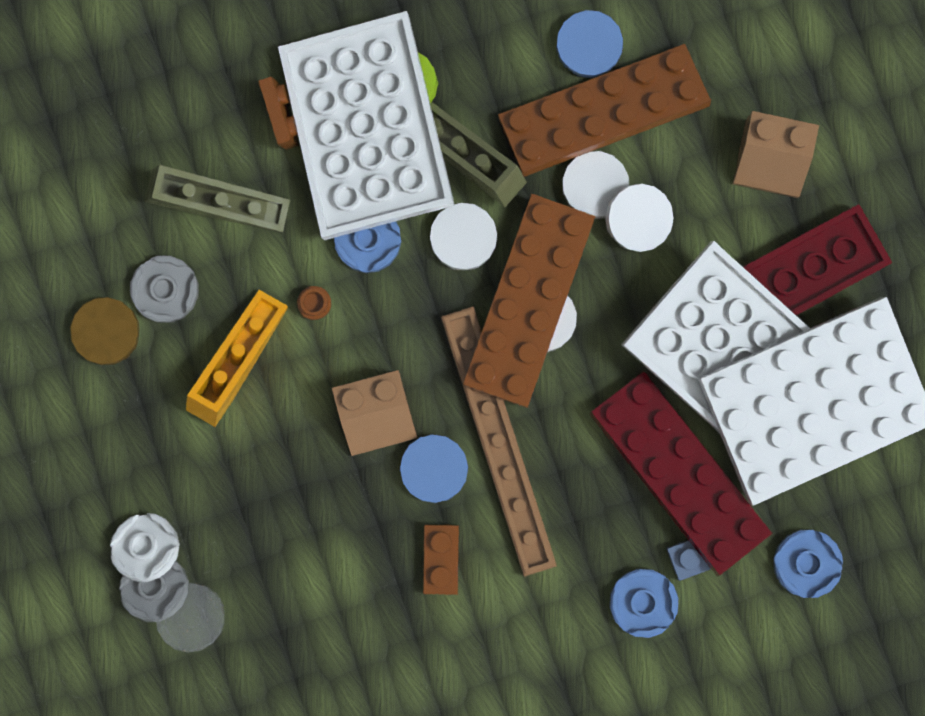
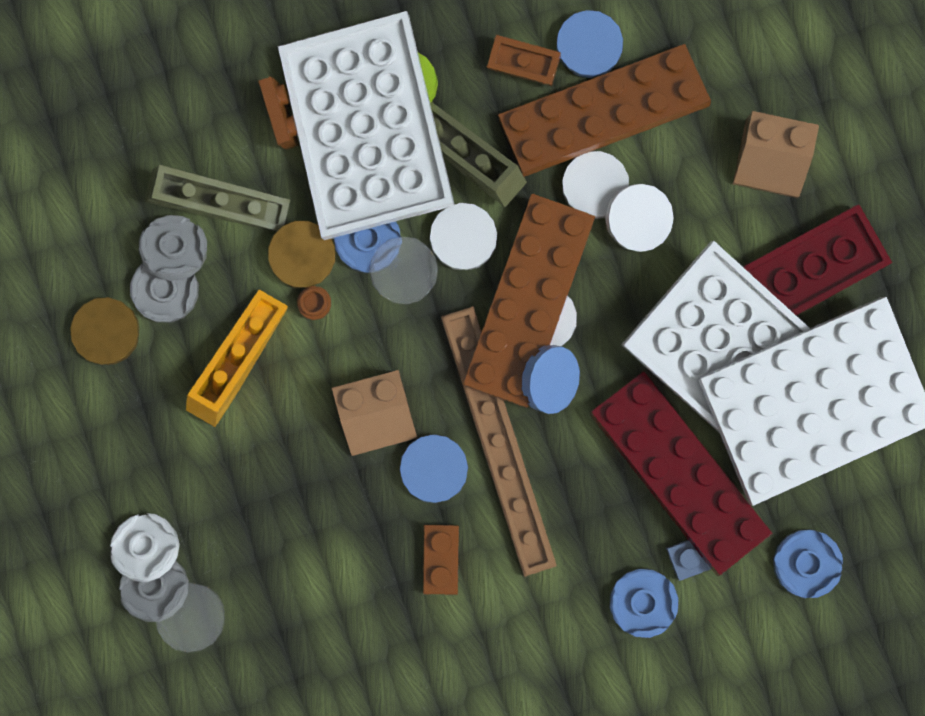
none -> light grey tile [139,215,207,280]
none -> pearl gold tile [268,221,335,288]
none -> clear tile [369,237,438,304]
none -> dark orange plate [487,35,561,87]
none -> medium blue tile [522,345,580,414]

